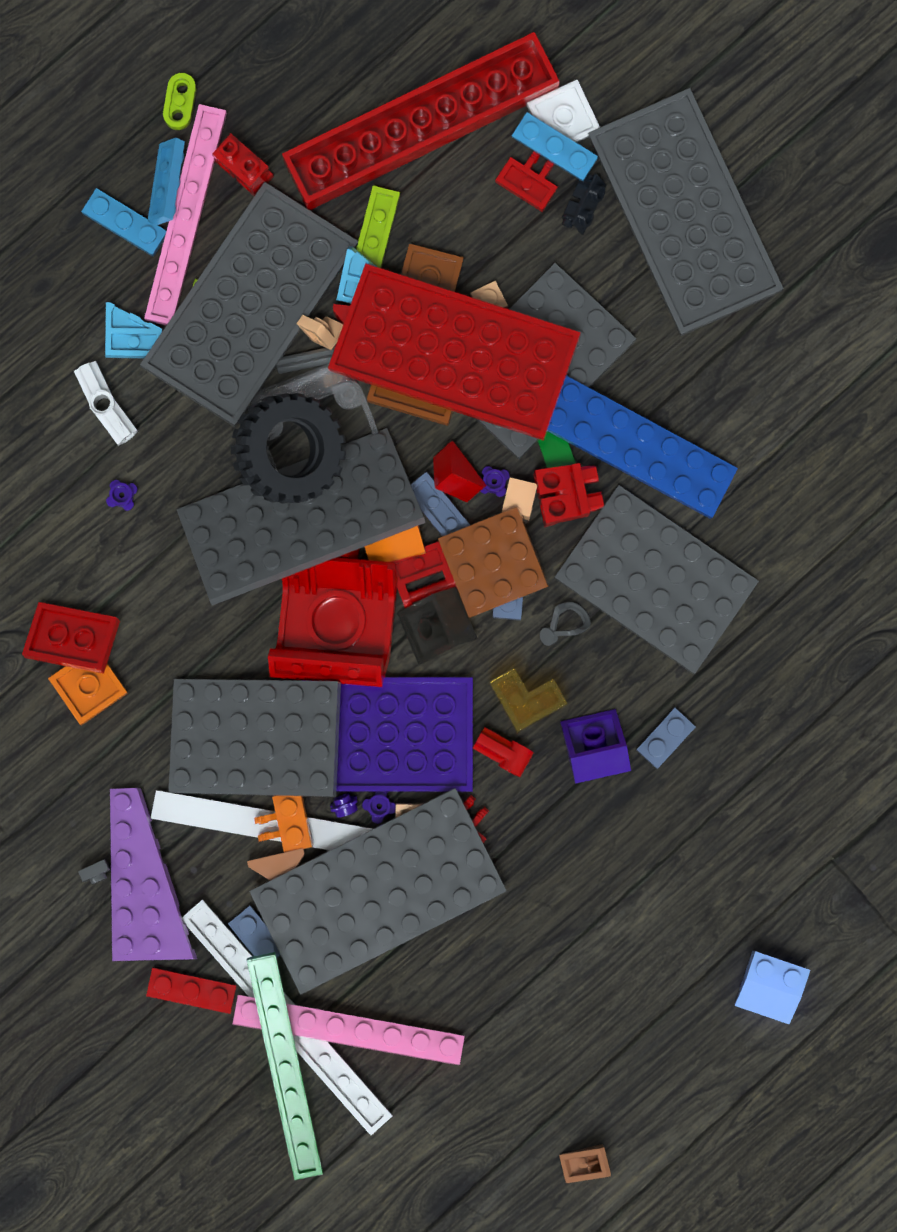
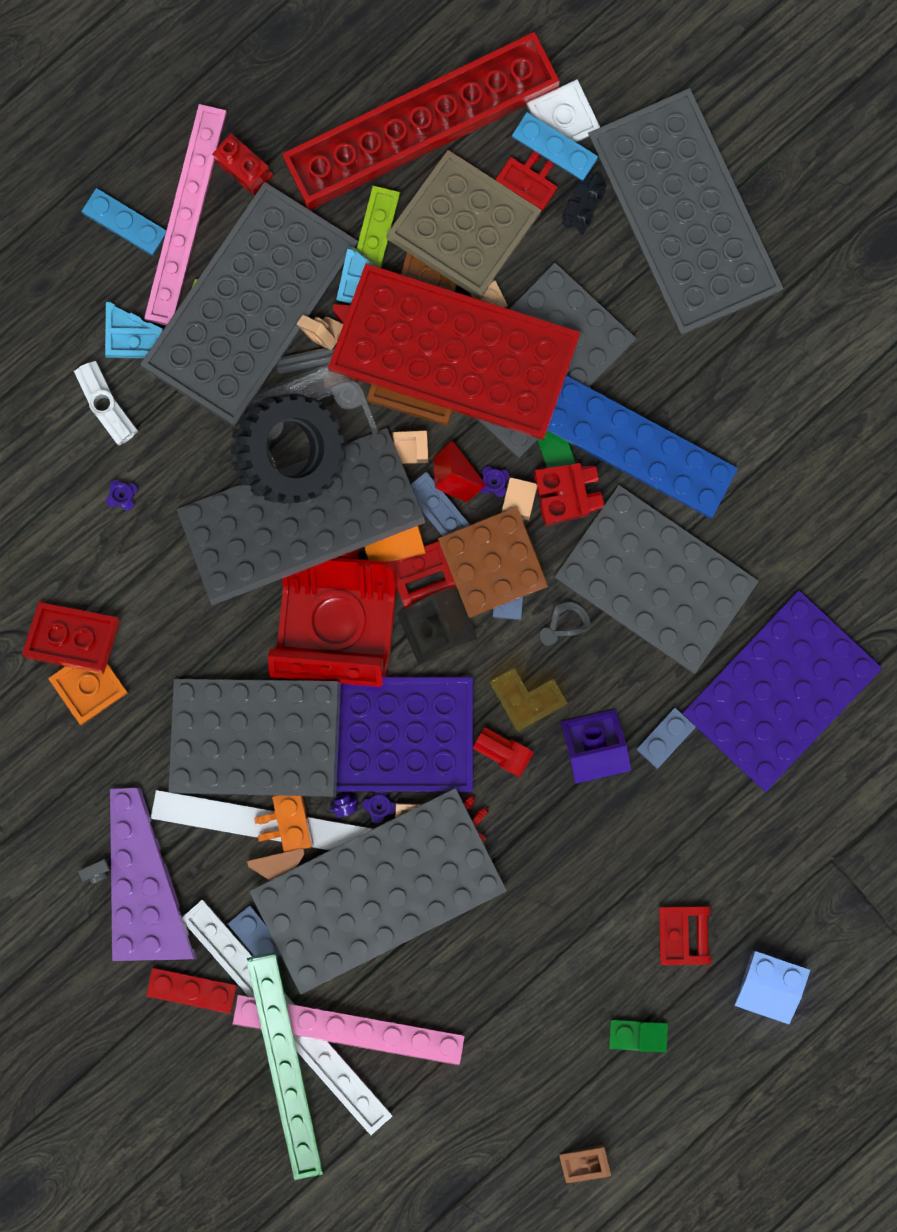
dark azure plate [147,138,185,225] -> none
lime plate [163,73,196,130] -> none
none -> dark tan plate [386,150,541,299]
none -> light nougat panel [393,431,428,464]
none -> green slope [609,1020,668,1052]
none -> red plate [659,907,712,965]
none -> dark purple plate [682,591,882,792]

